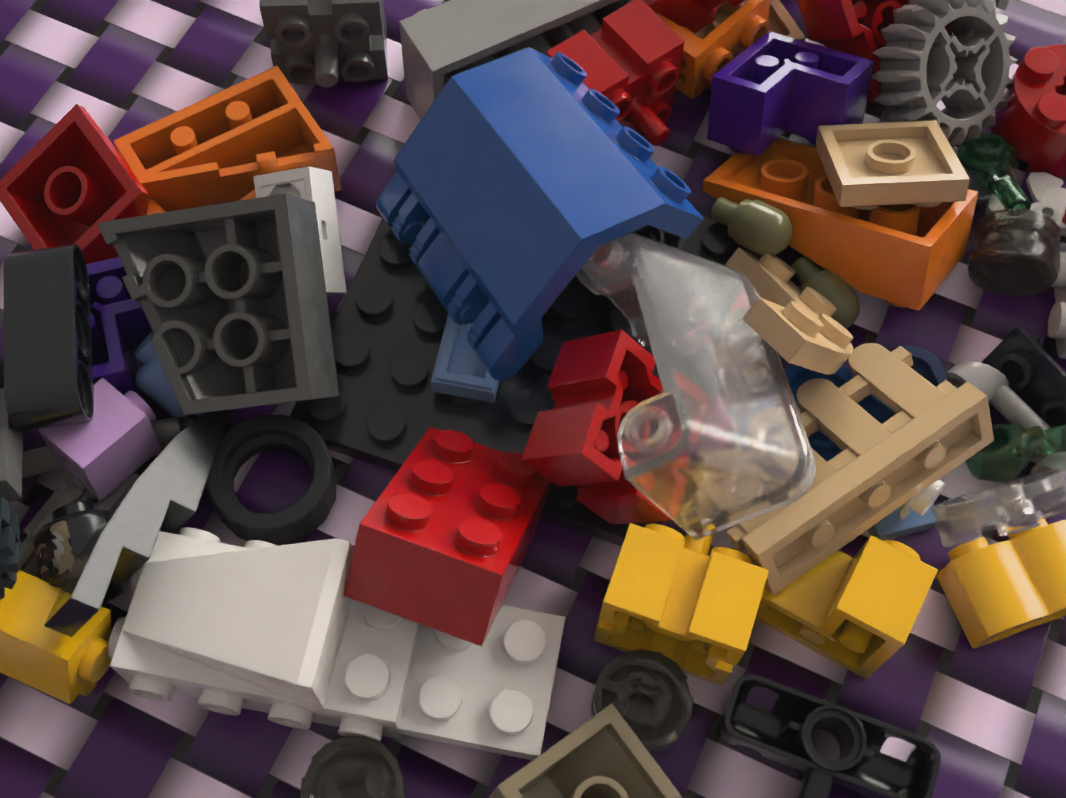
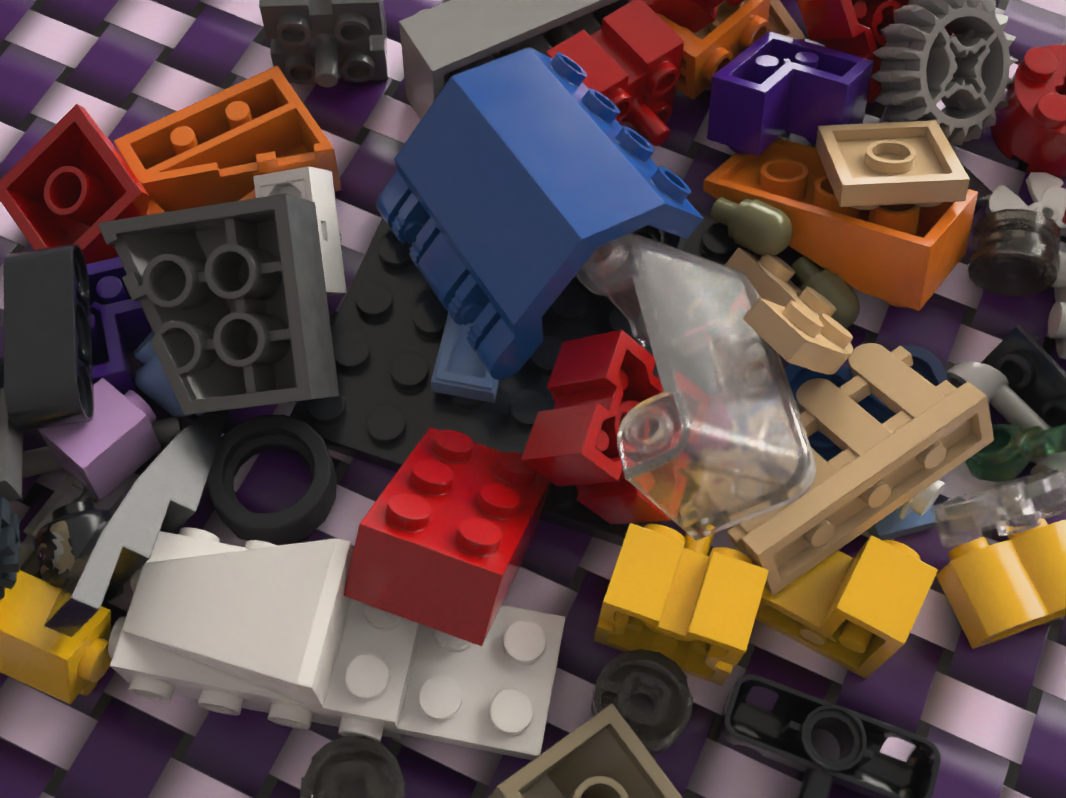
clear green plate [957,133,1031,218] -> none

